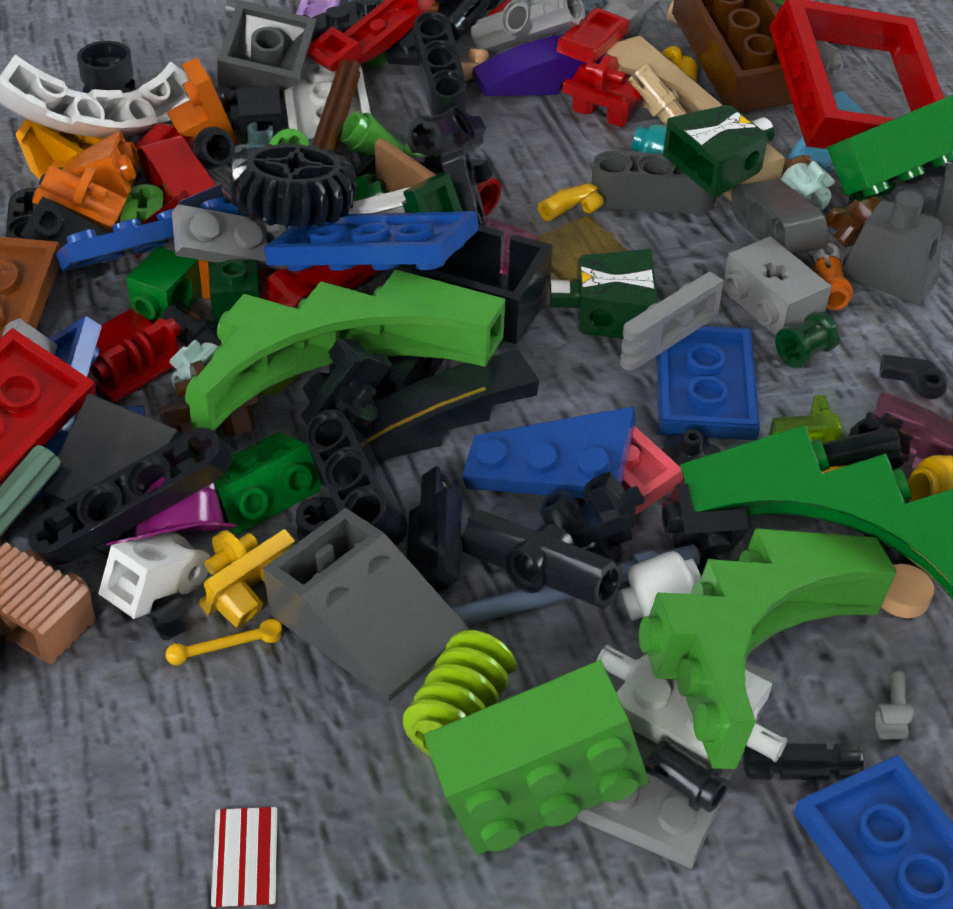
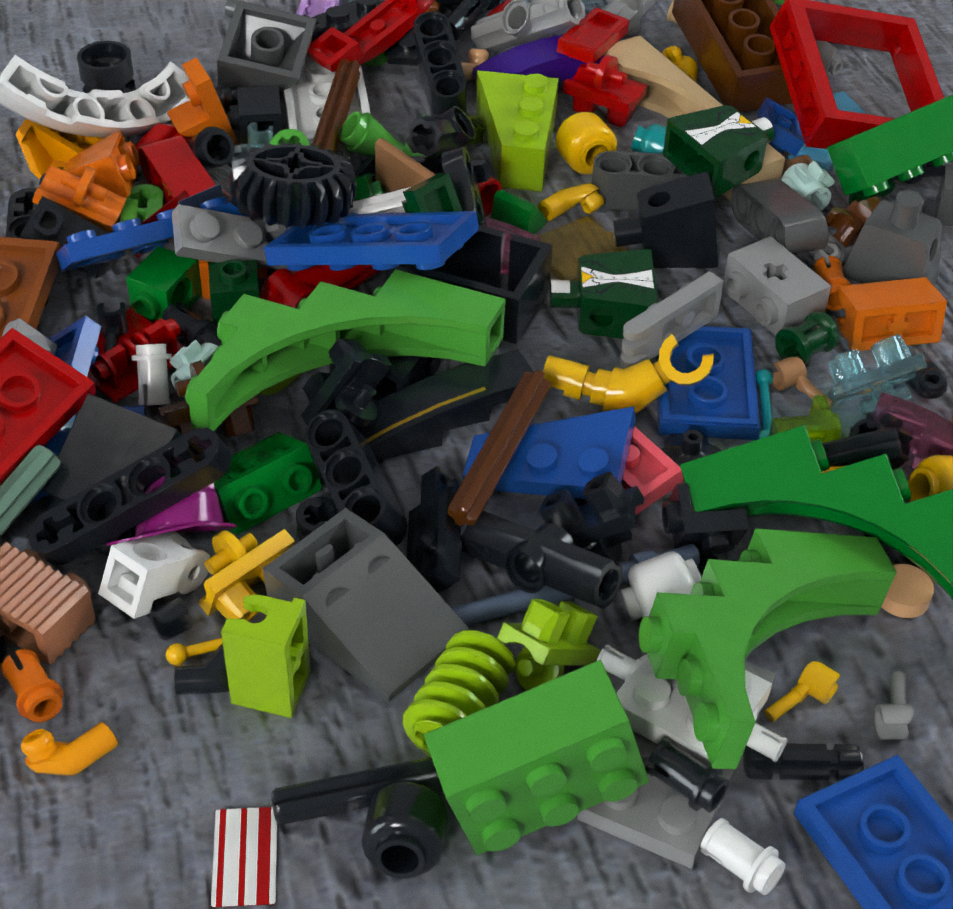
tan pin [628,63,688,127] -> none
none -> orange pin [1,649,63,723]
none -> light orange arm [21,722,118,776]
none -> black hand [96,302,129,353]
none -> white pin [131,344,172,405]
none -> black arm [174,643,229,695]
none -> lime hinge [221,595,311,718]
none -> black axle [271,757,444,825]
none -> black head [361,782,448,879]
none -> reddish brown axle [448,370,551,527]
none -> lime wedge [476,70,559,192]
none -> green slope [490,190,547,238]
none -> lime hips [497,599,600,690]
none -> yellow piece [543,334,714,414]
none -> yellow head [555,112,617,175]
none -> black torso [613,172,718,268]
none -> white pin [700,818,785,895]
none -> teal hinge [755,369,777,439]
none -> blue plate [758,98,805,157]
none -> yellow hand [764,661,840,722]
none -> medium nougat hand [772,357,834,411]
none -> clear light blue hips [828,334,927,418]
none -> orange hinge [836,277,947,352]

